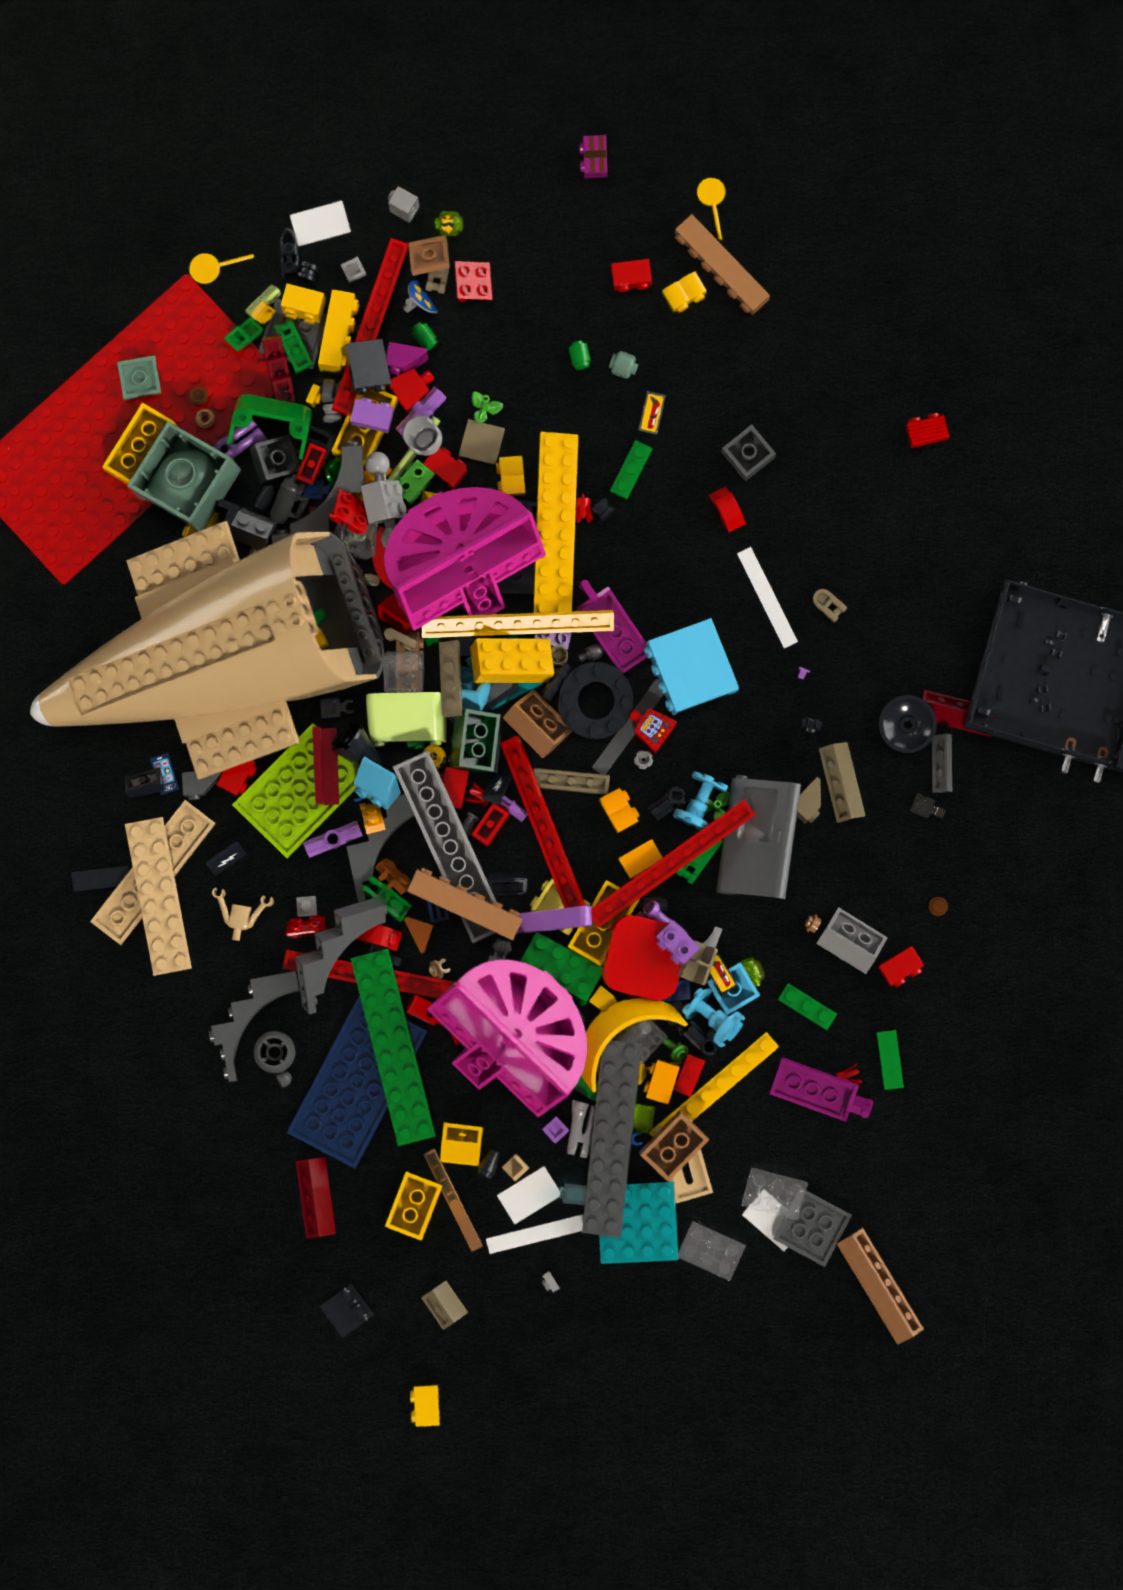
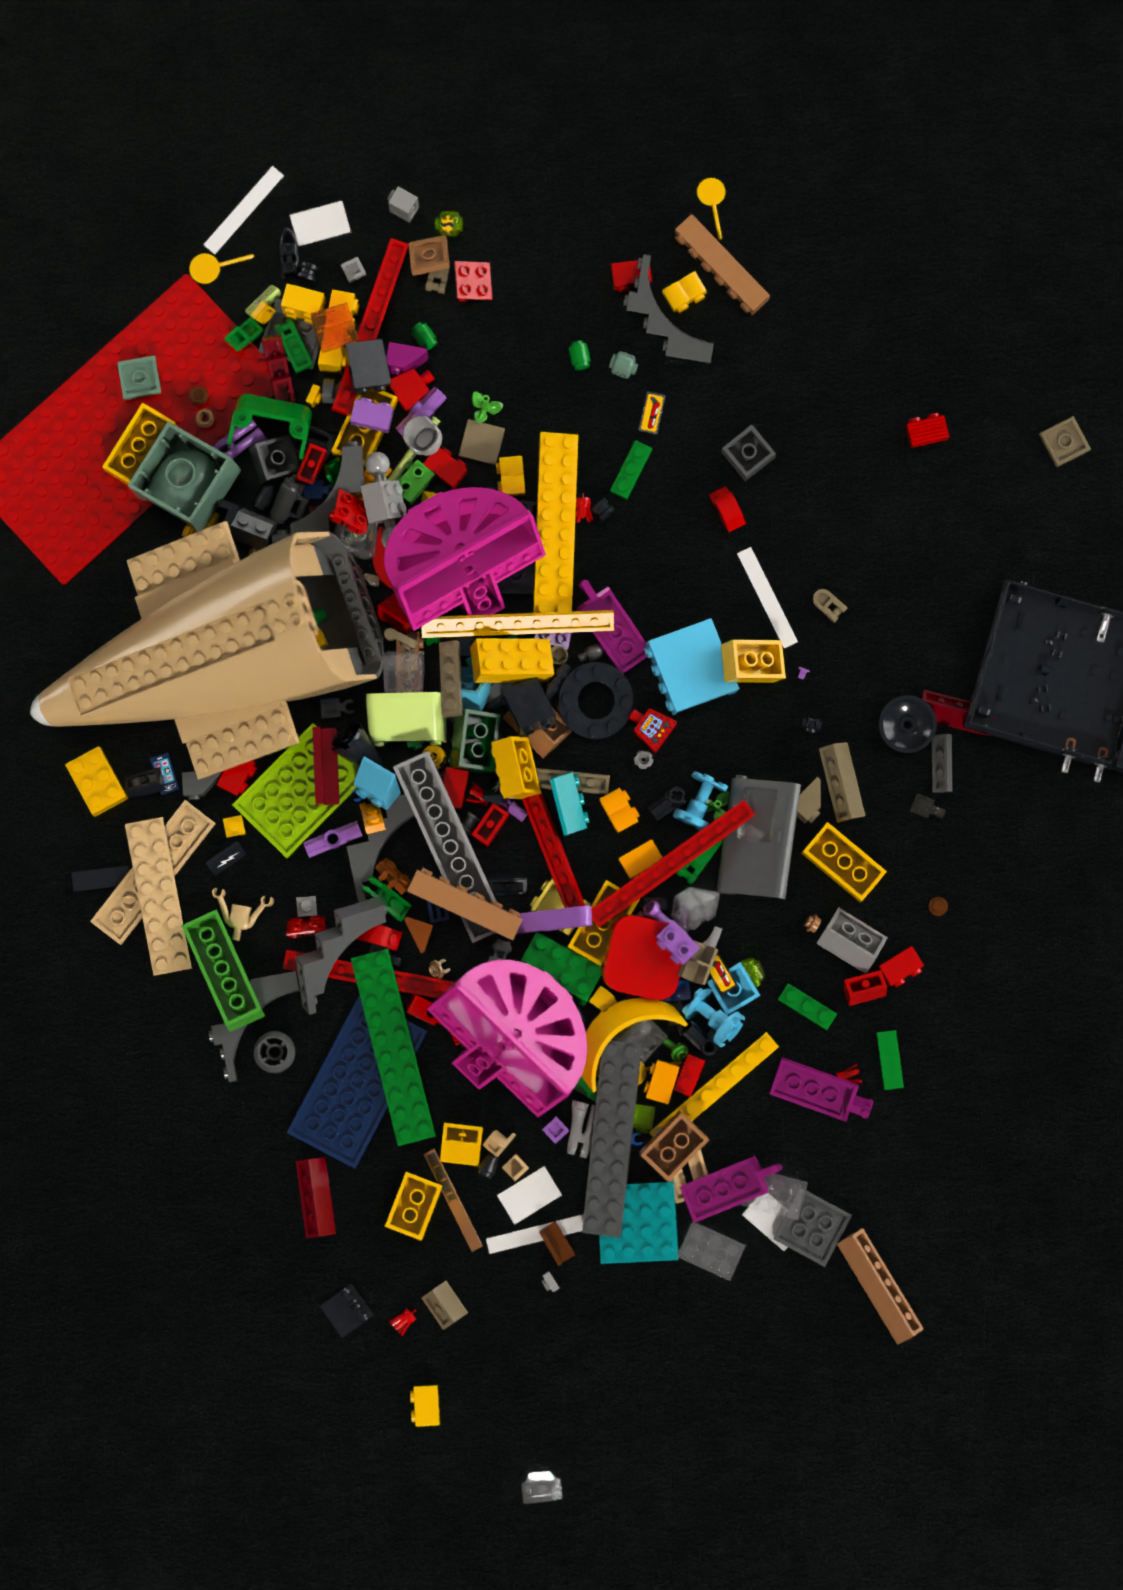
dark grey hinge [276,1071,292,1088] -> none
light grey wheel [323,404,342,423] -> none
shield [403,281,438,313] -> none
clear light blue brick [559,1183,587,1205] -> none
brick [580,135,607,178] -> none
dark grey sticker [592,679,664,775] -> none
none -> yellow brick [65,746,129,817]
none -> bright green brick [181,909,265,1032]
none -> white sticker [204,166,284,254]
none -> yellow plate [223,815,246,838]
none -> clear orange slope [310,302,359,353]
none -> red piece [388,1308,417,1336]
none -> tan panel [483,1130,516,1157]
none -> yellow brick [491,736,541,799]
none -> black panel [500,677,556,736]
none -> clear slope [521,1471,563,1503]
none -> reddish brown panel [539,1221,575,1266]
none -> slope [550,771,590,835]
none -> dark grey arch [624,254,714,363]
none -> clear slope [671,887,720,932]
none -> magenta hinge [679,1156,782,1223]
none -> yellow brick [721,640,786,683]
none -> yellow brick [802,822,887,903]
none -> red brick [843,970,887,1006]
none -> dark tan tile [1039,416,1091,467]

